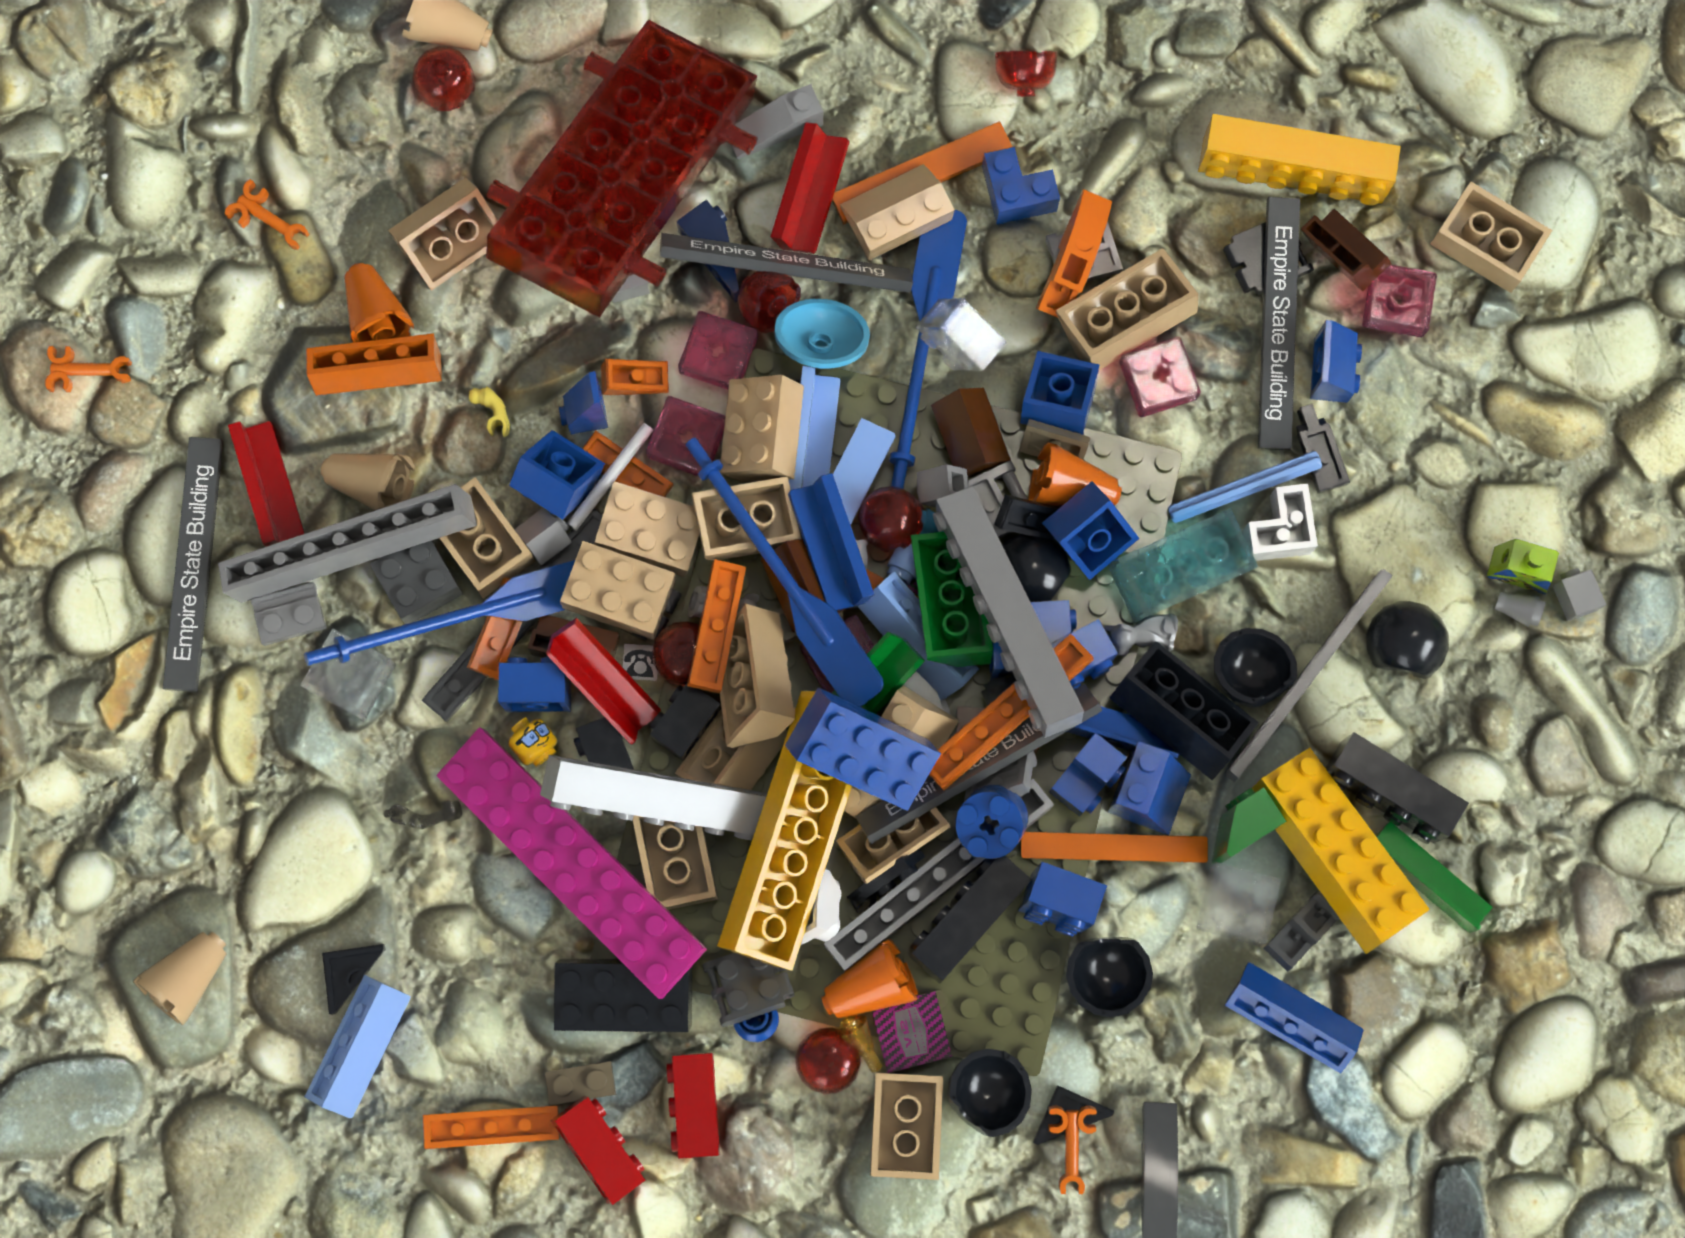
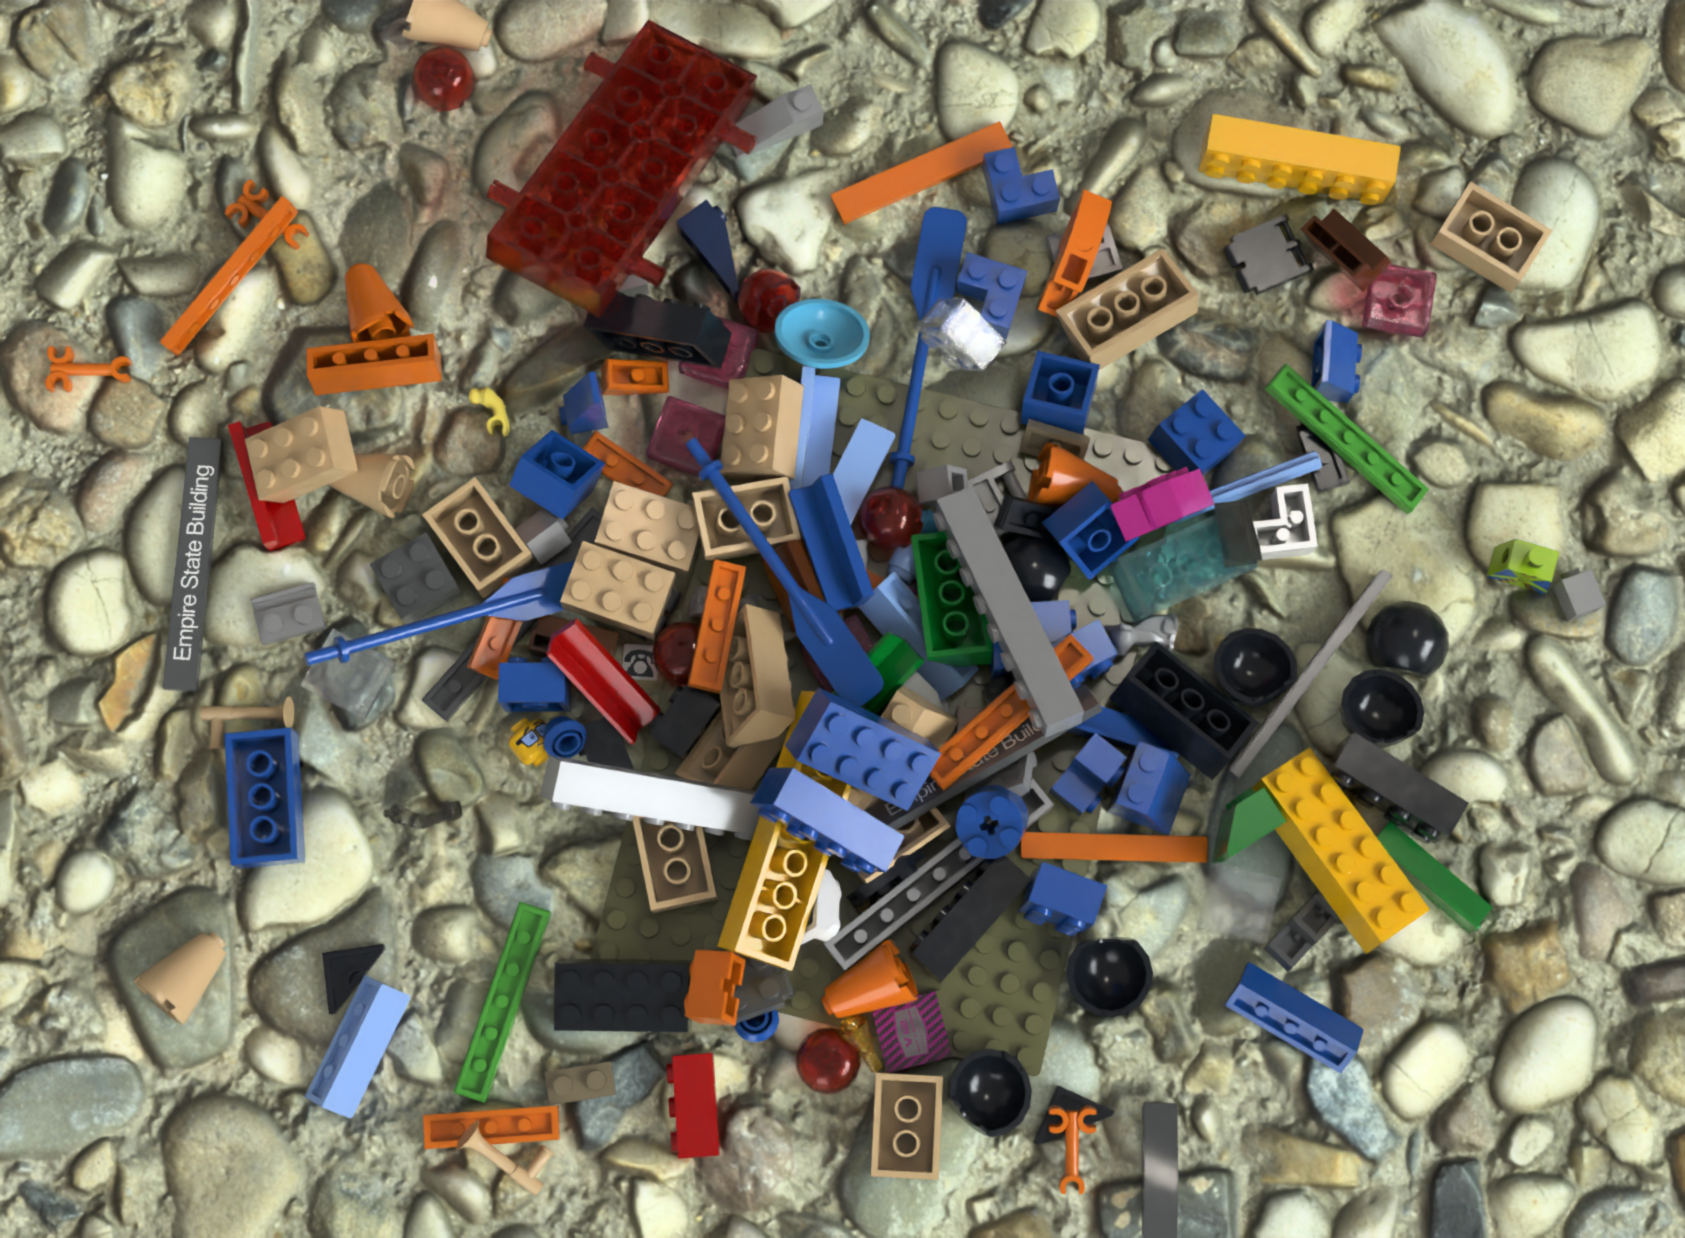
light grey brick [218,484,477,603] -> none
tan slope [388,177,508,291] -> none
dark pink plate [436,727,707,999] -> none
red brick [550,1096,646,1205] -> none
white bar [567,423,653,531] -> none
dark grey tile [660,233,913,293] -> none
red panel [770,122,850,254] -> none
tan slope [840,164,955,261] -> none
reddish brown piece [931,387,1011,478] -> none
clear red cylinder [995,51,1057,97] -> none
clear pink brick [1119,337,1201,418] -> none
dark grey tile [1258,197,1300,450] -> none
light grey cone [1495,592,1546,627] -> none
none -> orange tile [160,196,298,356]
none -> tan piece [200,696,294,750]
none -> blue brick [224,728,305,869]
none -> tan brick [245,406,358,503]
none -> bright green tile [453,901,552,1103]
none -> tan piece [456,1120,554,1196]
none -> blue cone [544,716,587,758]
none -> black brick [583,289,732,369]
none -> orange brick [684,950,746,1026]
none -> brick [750,768,905,874]
none -> blue brick [956,252,1027,340]
none -> dark pink piece [1110,467,1215,541]
none -> blue brick [1147,389,1246,476]
none -> clear smoke slope [1214,500,1262,568]
none -> bright green tile [1264,363,1429,514]
none -> black cylinder [1340,669,1424,749]

